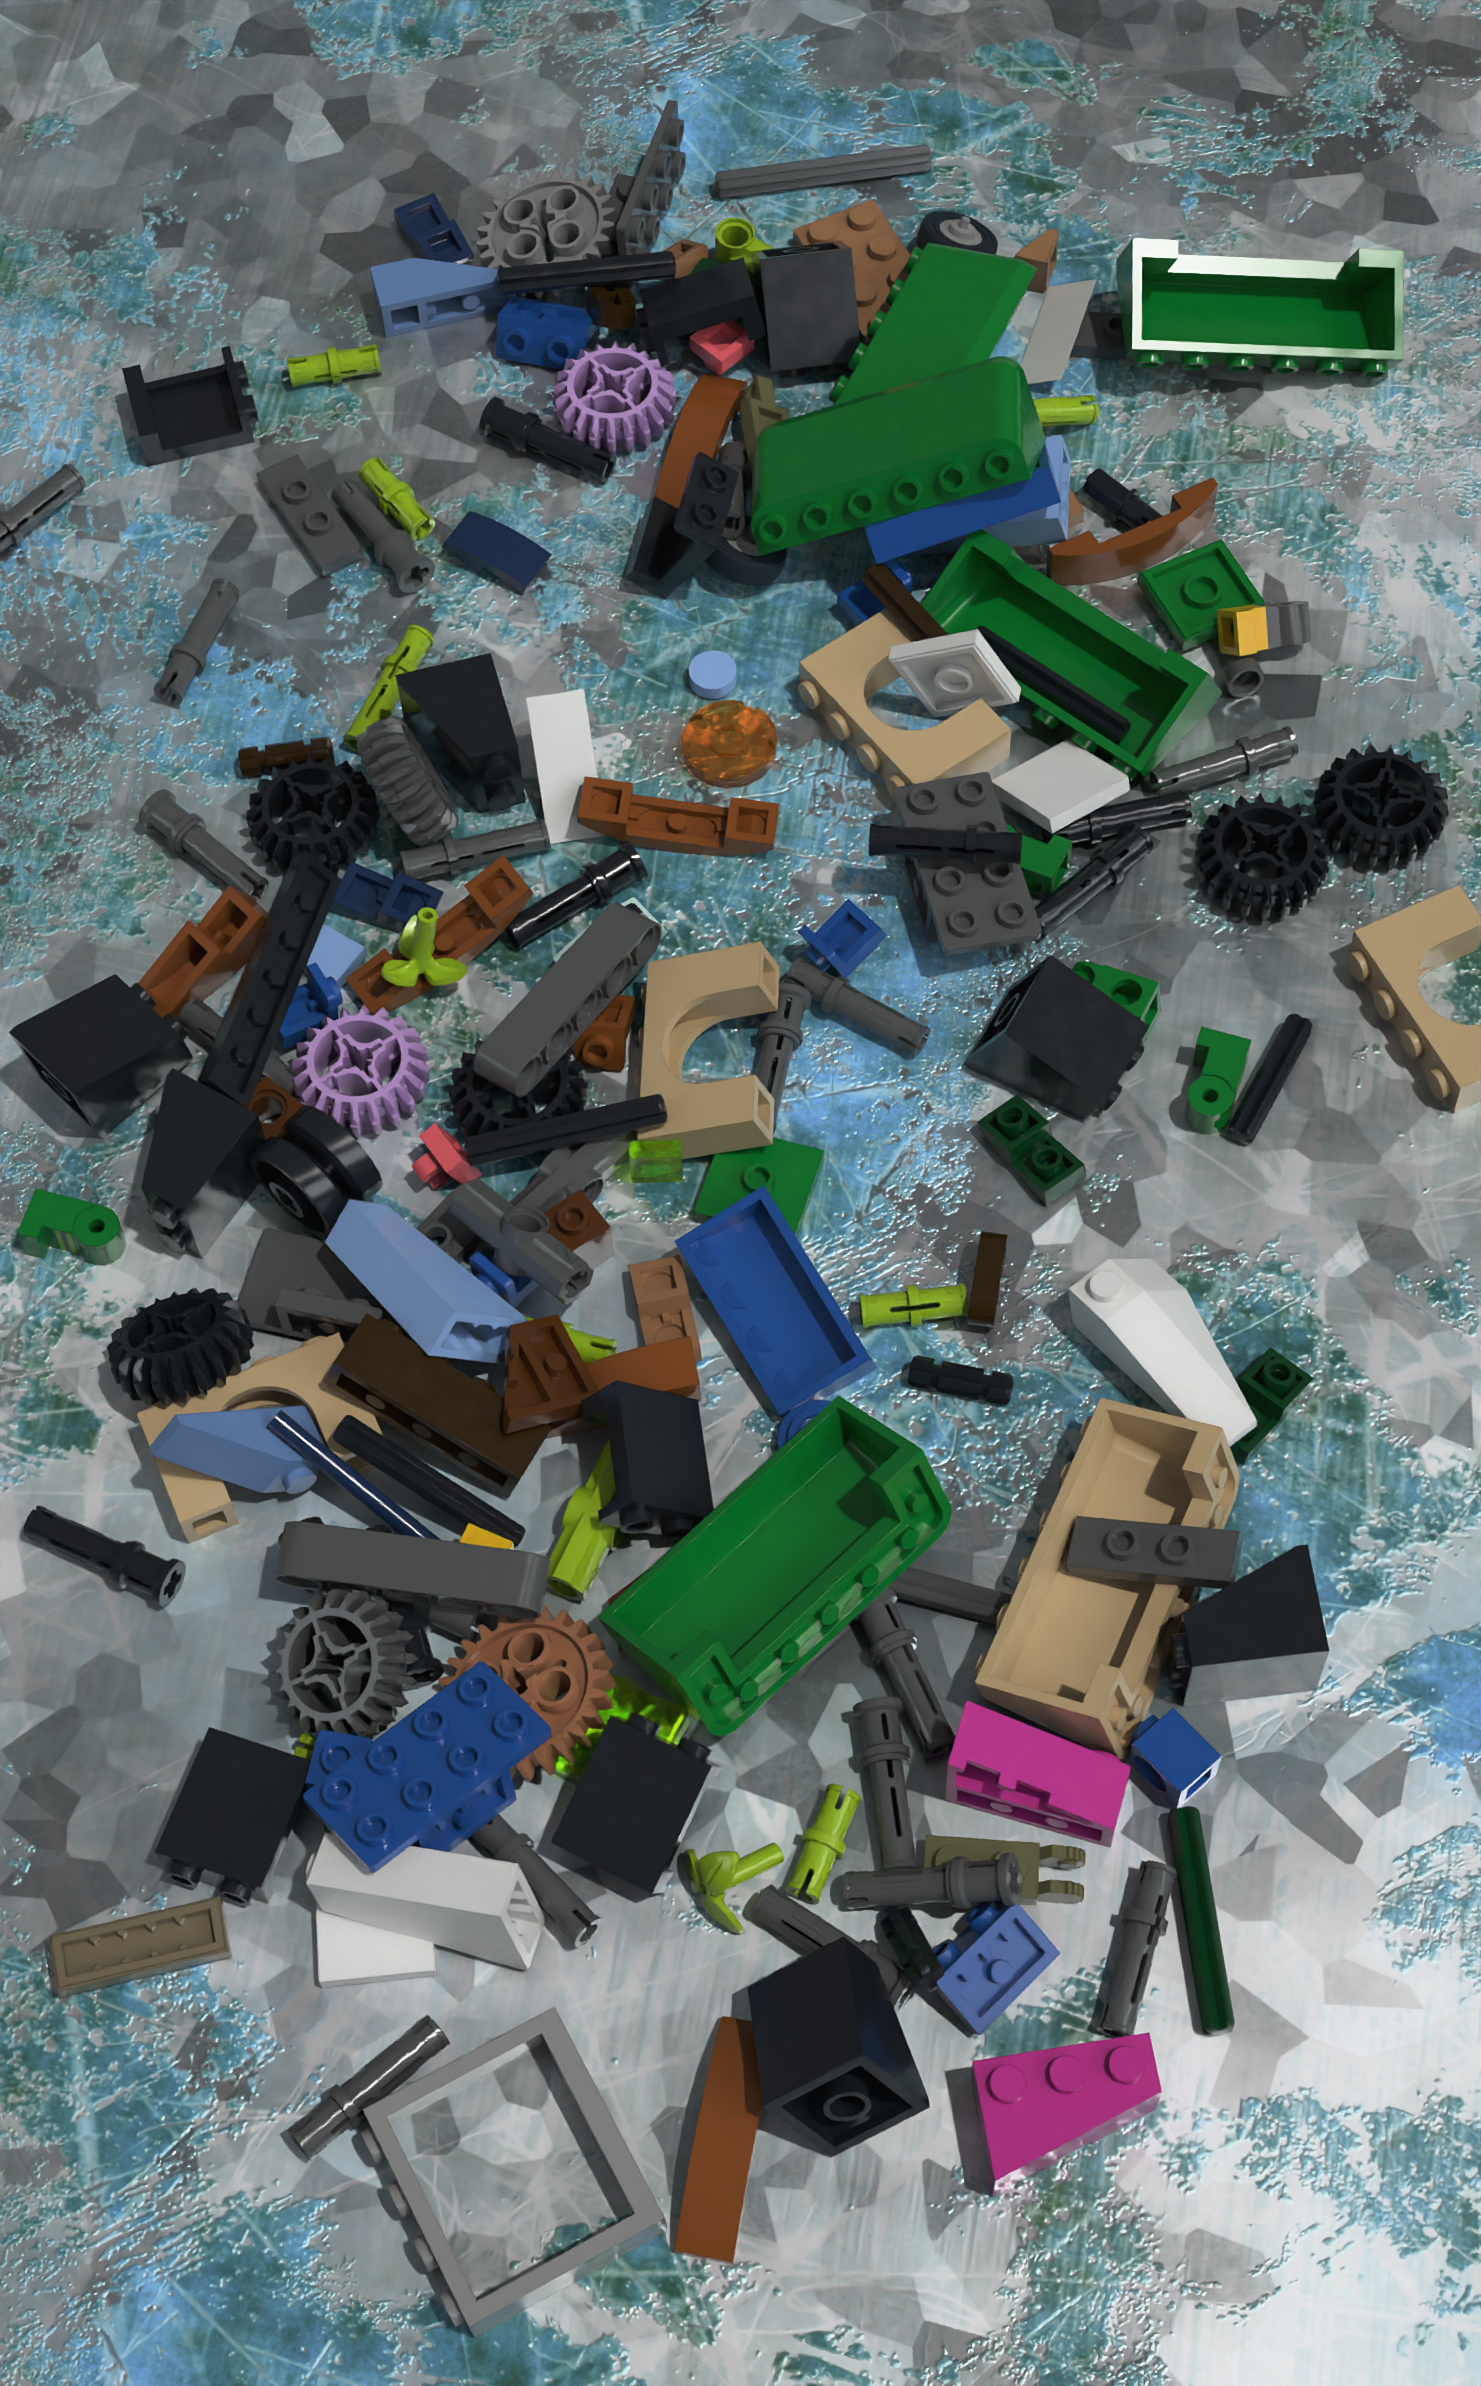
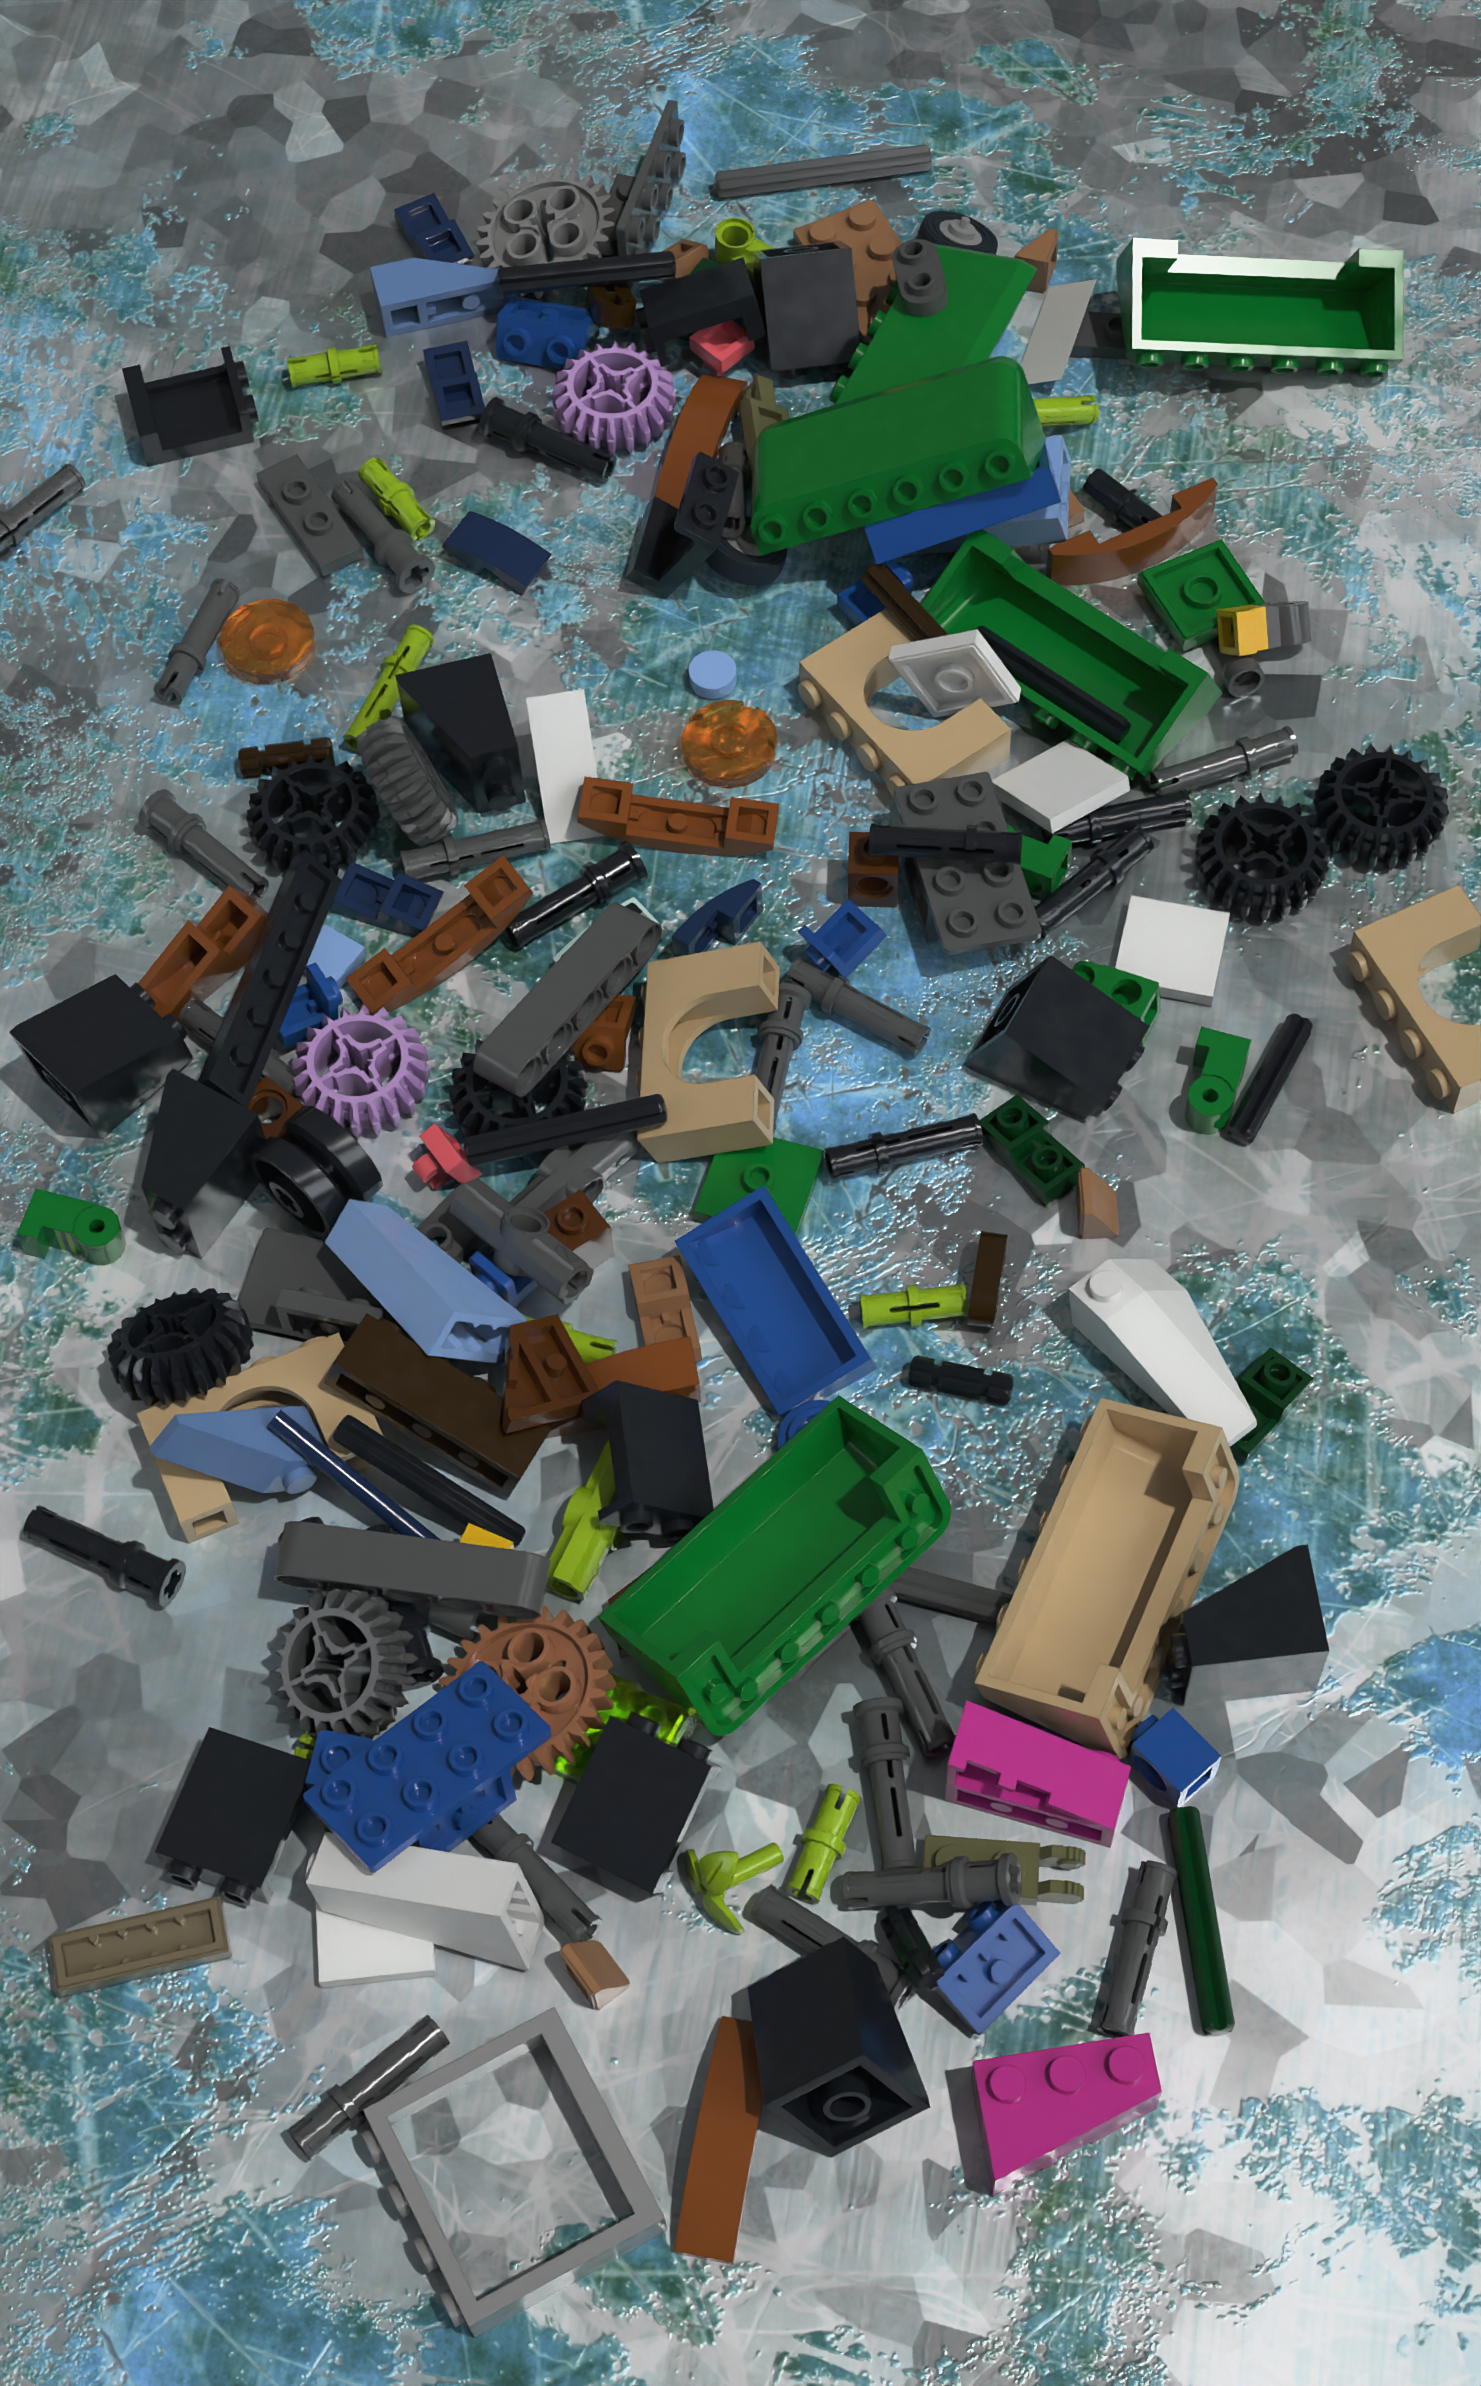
lime plant [380,907,468,987] -> none
clear neon green tile [629,1140,684,1183] -> none
dark grey plate [1066,1516,1243,1589] -> none
none -> clear orange tile [220,599,316,685]
none -> dark blue slope [423,341,485,426]
none -> medium nougat slope [560,1940,630,2011]
none -> dark blue slope [672,879,763,958]
none -> black pin [824,1113,983,1180]
none -> reddish brown brick [848,832,899,908]
none -> dark grey plate [892,239,949,317]
none -> medium nougat slope [1075,1168,1119,1239]
none -> white tile [1115,895,1230,1006]

